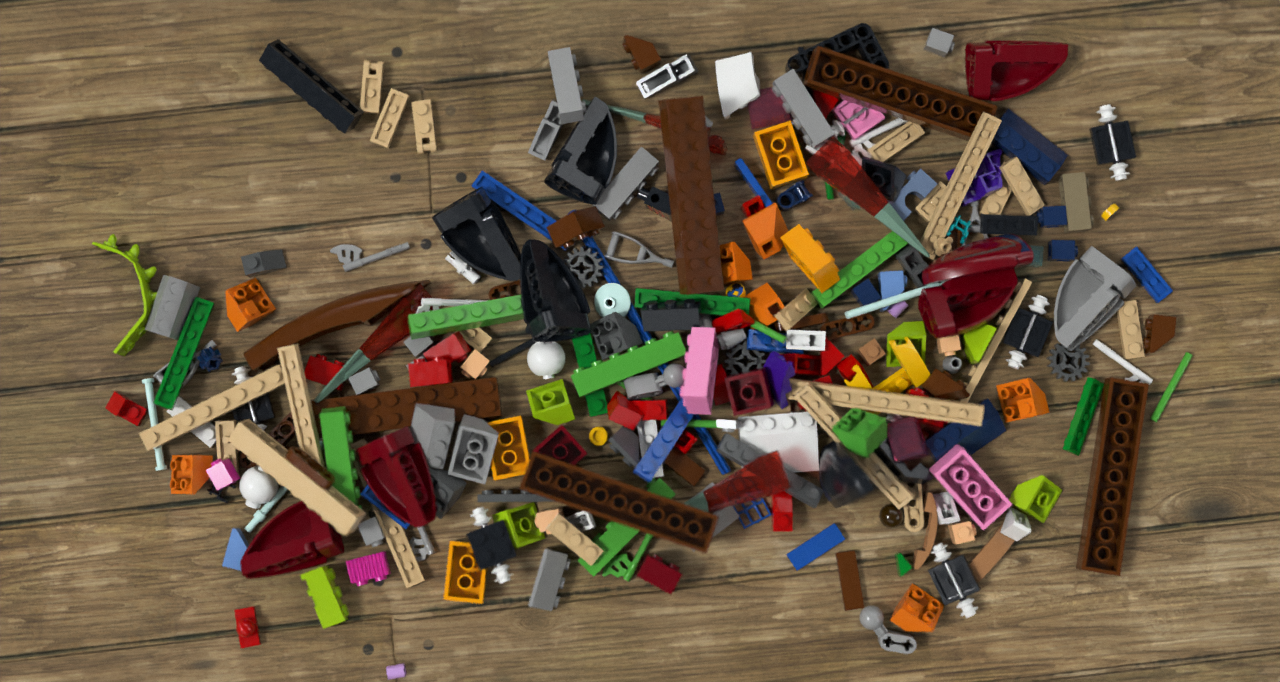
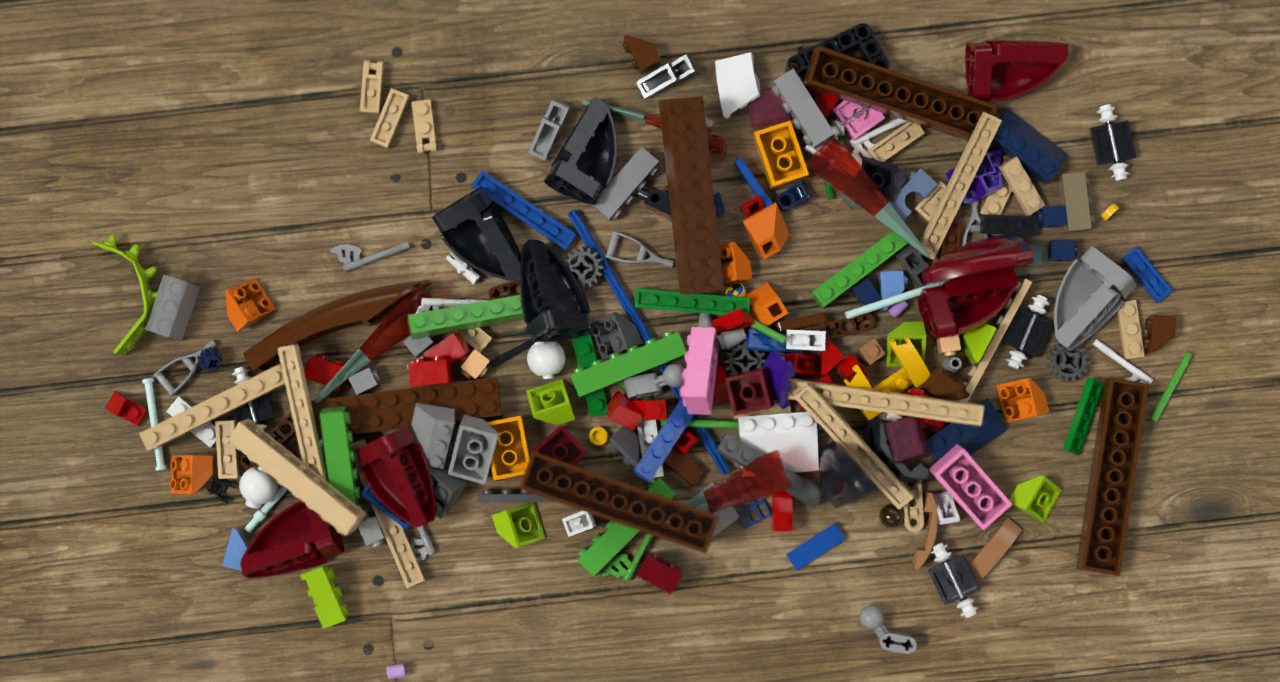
green plate [153,297,215,411] -> none
brick [206,458,240,491] -> none
red tile [234,606,261,648] -> none
dark grey slope [241,249,287,278] -> none
black brick [259,39,364,134] -> none
reddish brown beam [285,446,335,489] -> none
dark pink brick [346,551,391,586] -> none
light orange brick [443,540,488,604] -> none
black plate [467,507,517,584] -> none
light grey slope [528,548,571,611] -> none
light nougat brick [535,506,565,534] -> none
reddish brown brick [546,206,605,249] -> none
tan plate [546,513,603,566] -> none
light grey brick [548,47,587,124] -> none
light aqua dish [594,283,631,318] -> none
black brick [641,299,703,332] -> none
plate [716,419,741,432] -> none
tan plate [774,288,818,331] -> none
light orange brick [780,224,840,293] -> none
bright green slope [832,408,887,458] -> none
reddish brown tile [835,550,864,611] -> none
orange slope [890,583,944,632] -> none
green slope [895,552,912,577] -> none
light grey brick [923,28,955,57] -> none
tan plate [934,237,953,256] -> none
teal piece [946,215,971,244] -> none
light nougat brick [948,521,977,544] -> none
white slope [1000,507,1031,541] -> none

